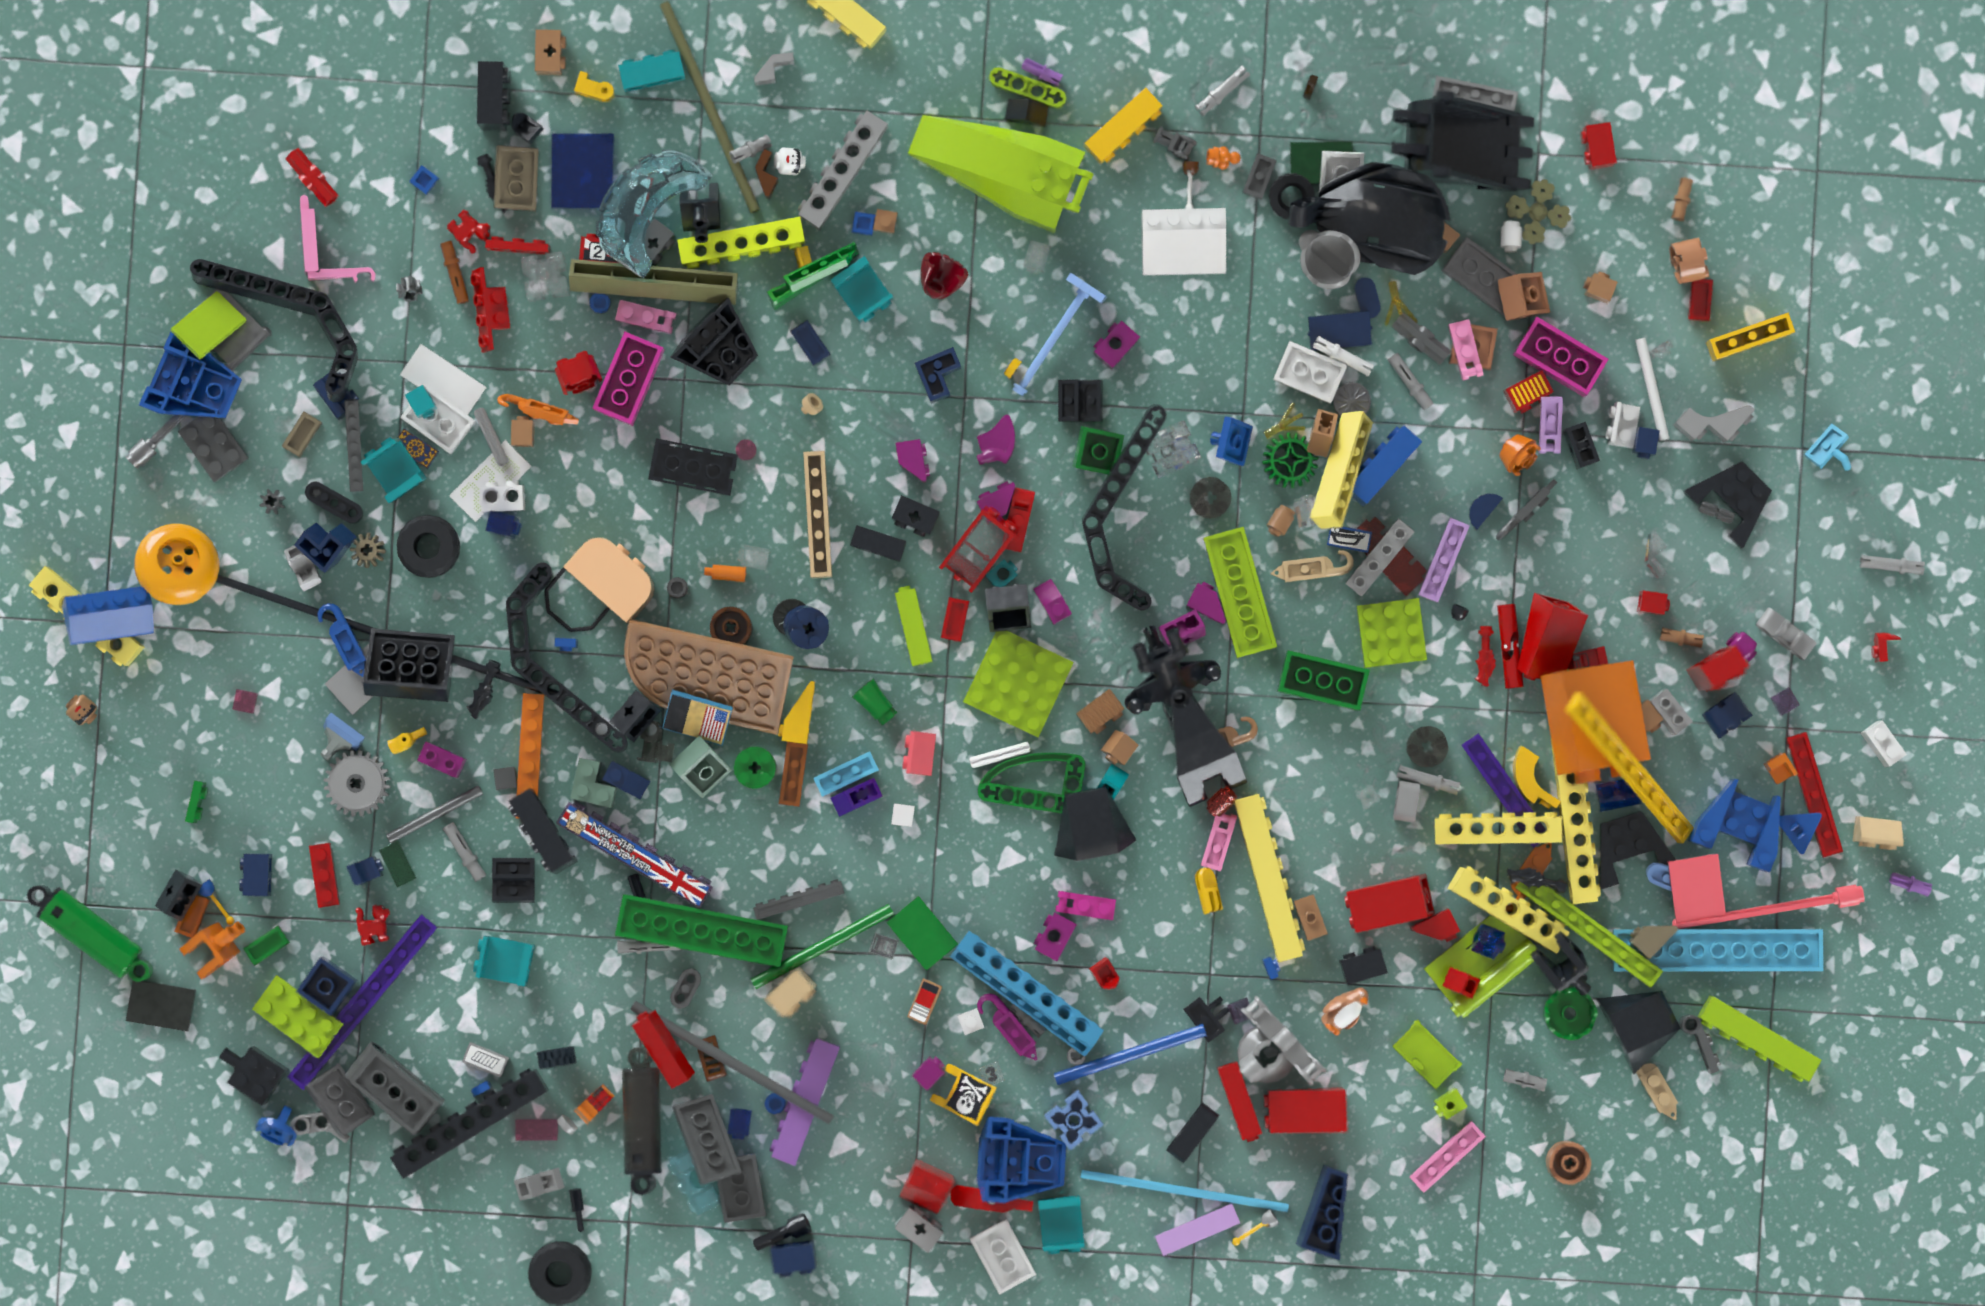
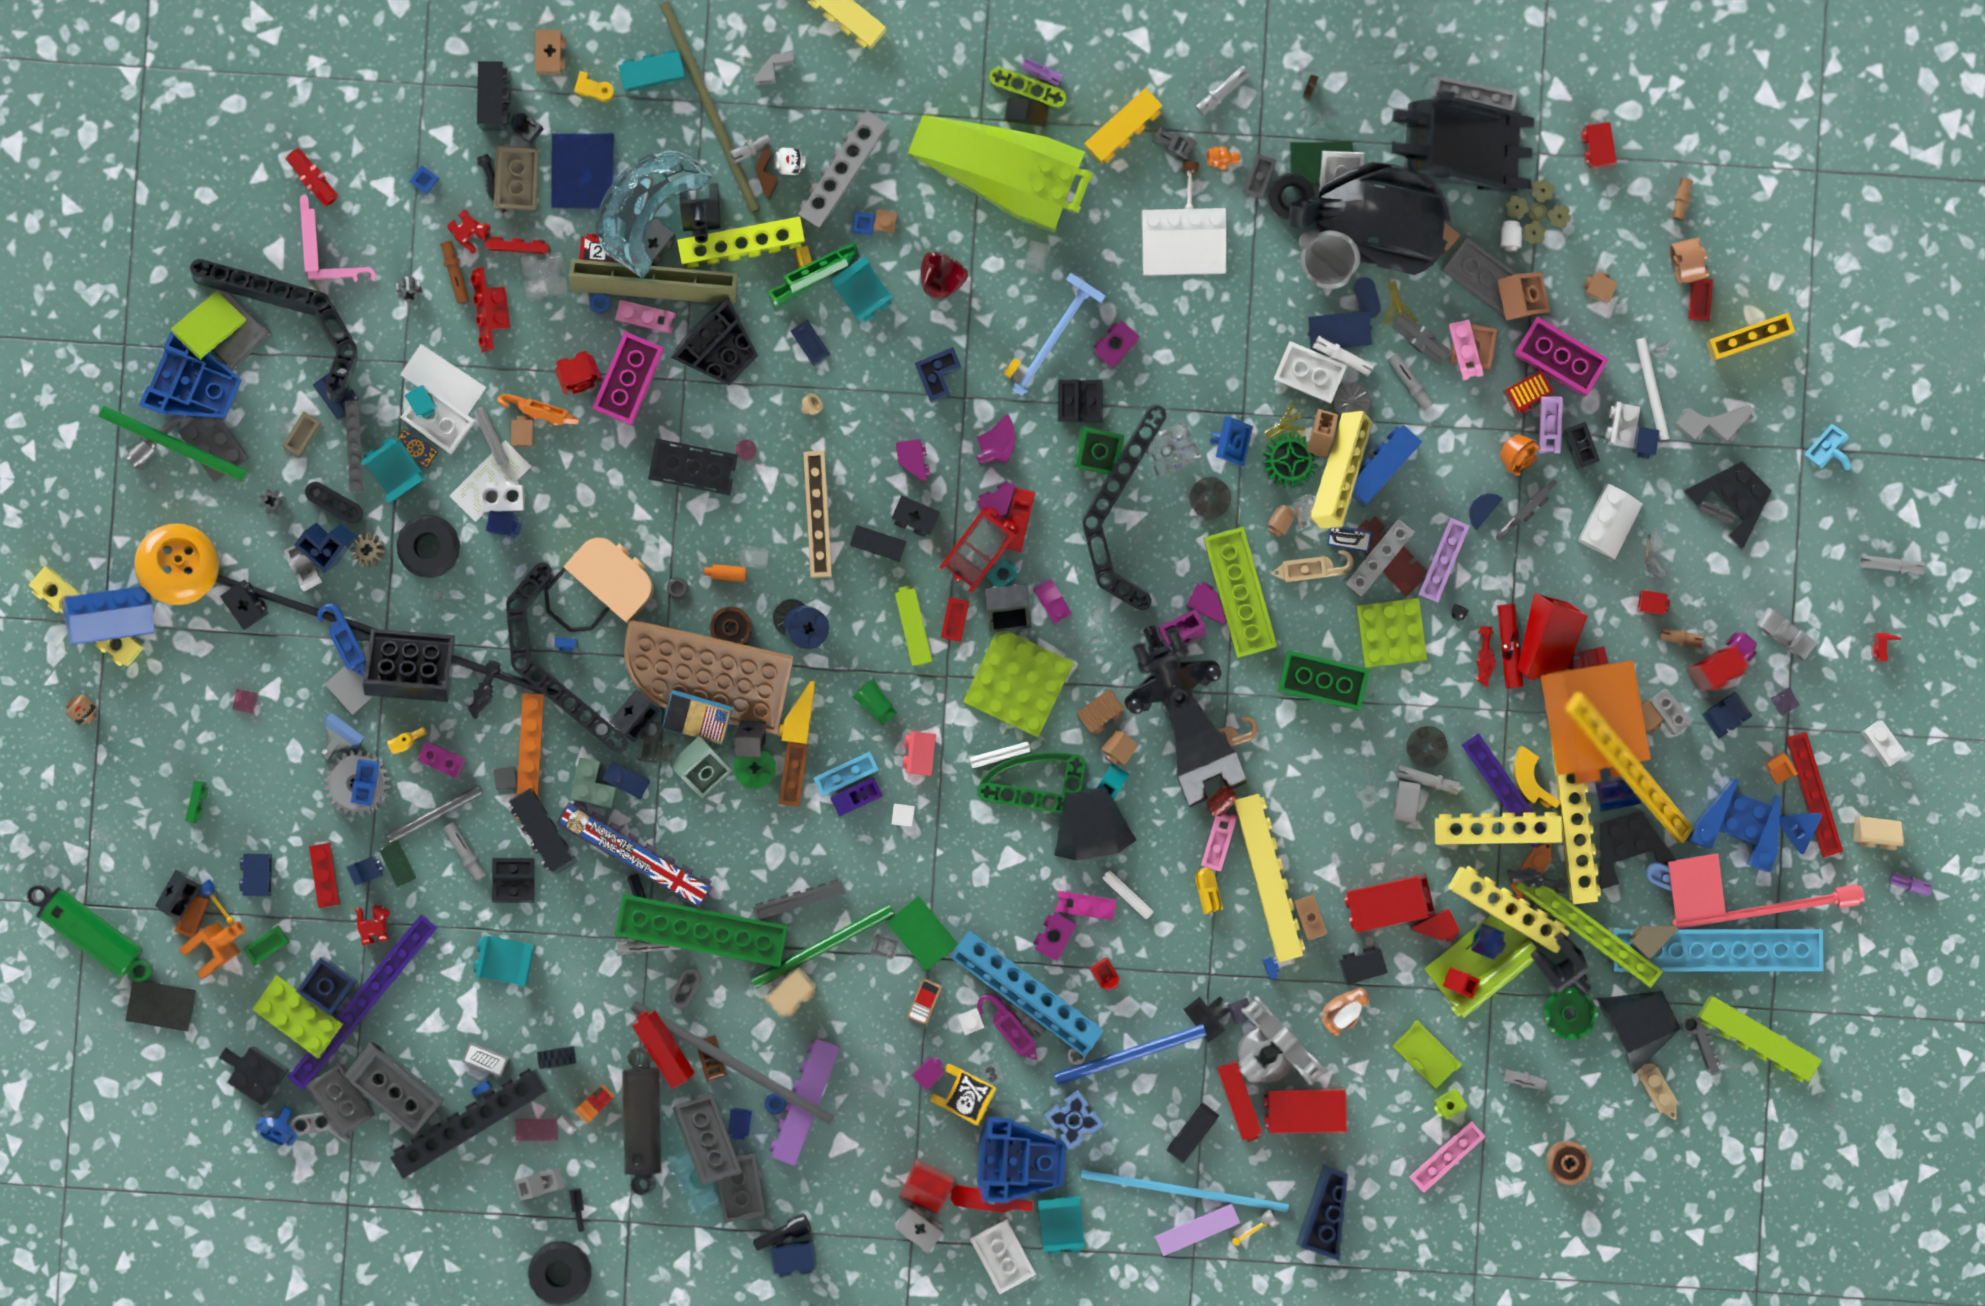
none -> green piece [99,406,247,482]
none -> black brick [220,579,269,630]
none -> blue slope [351,759,380,806]
none -> black brick [731,720,766,758]
none -> white axle [1102,871,1153,919]
none -> white slope [1578,484,1642,560]

